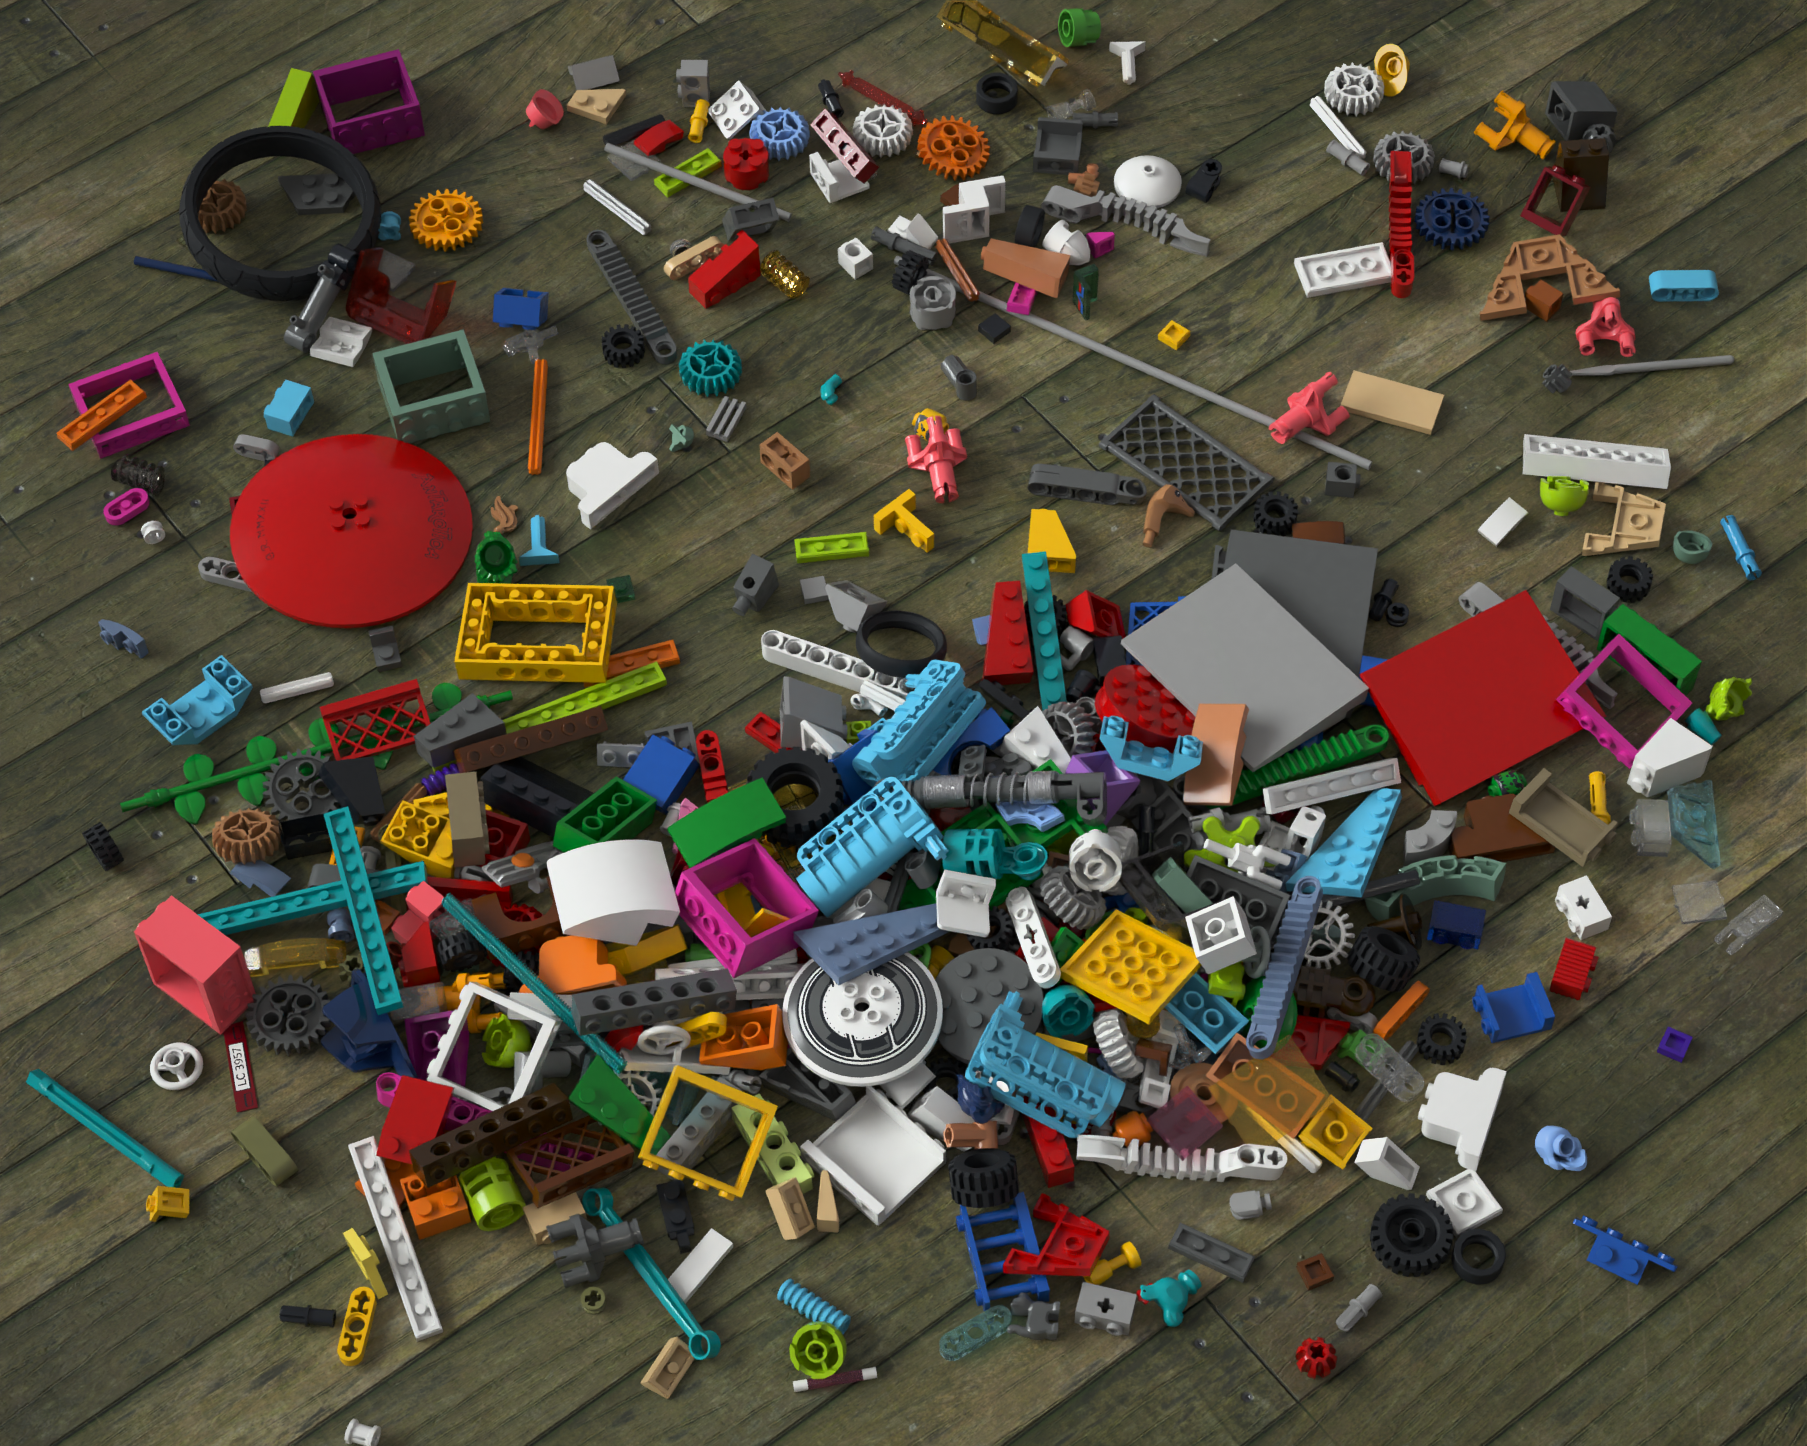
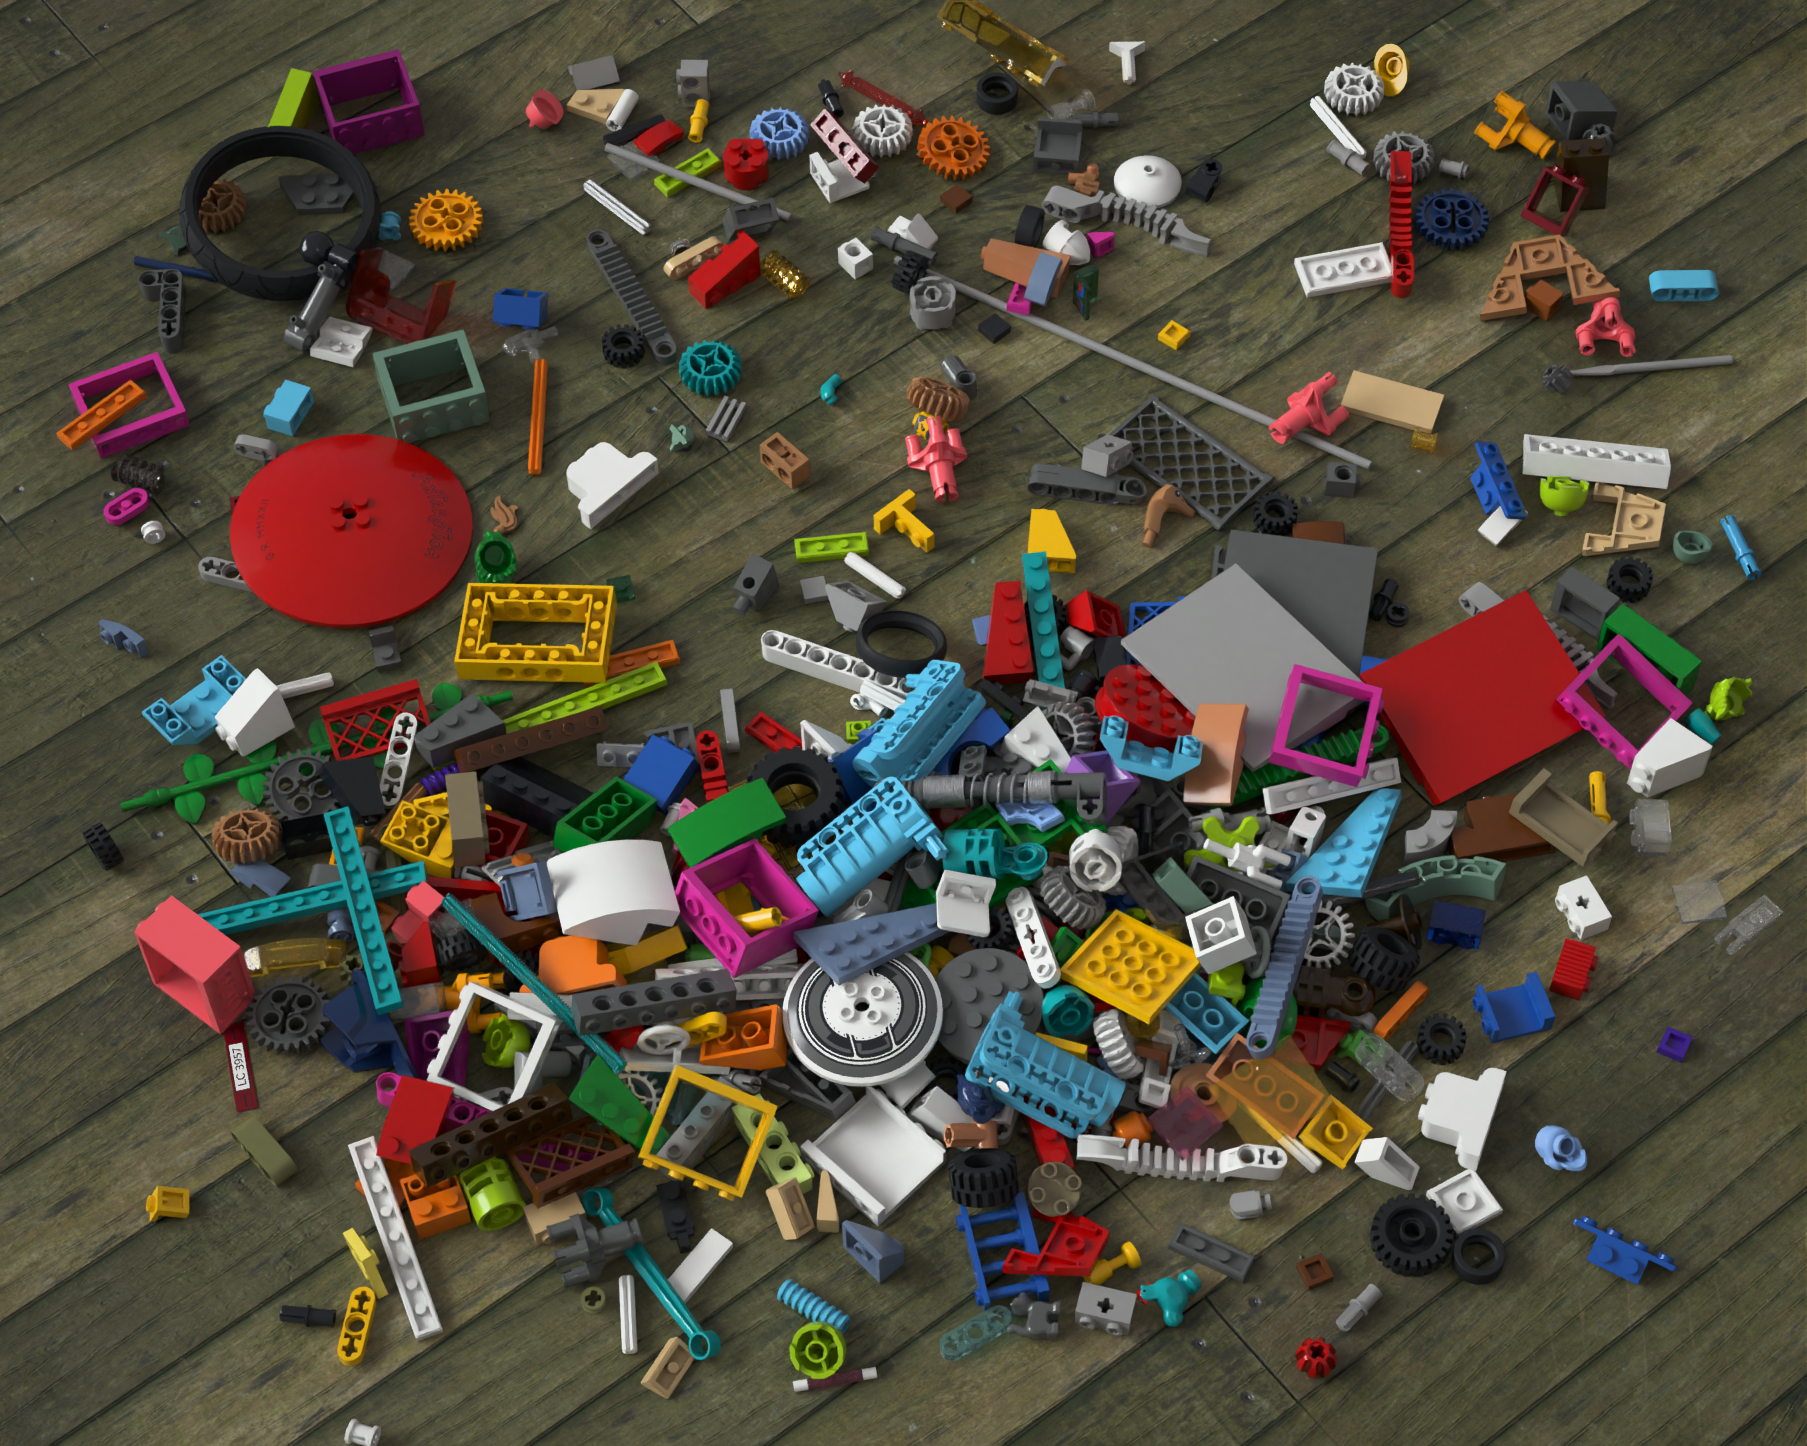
teal piece [26,1069,184,1188] -> none
white piece [150,1042,203,1090] -> none
medium azure piece [519,515,560,566] -> none
white bracket [708,81,766,140] -> none
light grey slope [780,676,847,748] -> none
dark orange axle [936,239,980,302] -> none
white bracket [943,176,1005,244] -> none
bright green piece [1058,8,1101,47] -> none
green head [1488,770,1527,797] -> none
clear light blue wing [1667,780,1721,869] -> none
none -> dark grey beam [138,269,186,353]
none -> sand green piece [158,226,186,255]
none -> white slope [215,668,295,757]
none -> black hair [299,231,335,266]
none -> white beam [380,713,417,809]
none -> sand blue container [497,860,558,921]
none -> white piece [606,89,639,132]
none -> white axle [619,1275,637,1354]
none -> light grey beam [720,688,740,753]
none -> yellow piece [733,907,782,934]
none -> sand blue slope [842,1220,904,1283]
none -> white axle [844,552,906,599]
none -> medium nougat gear [906,376,970,421]
none -> light grey hinge [1023,679,1078,709]
none -> sand blue slope [1024,252,1063,306]
none -> dark tan dish [1027,1162,1082,1217]
none -> light grey brick [1081,434,1133,477]
none -> dark pink window [1268,664,1385,787]
none -> clear yellow bush [1410,428,1439,454]
none -> blue bracket [1470,441,1528,520]

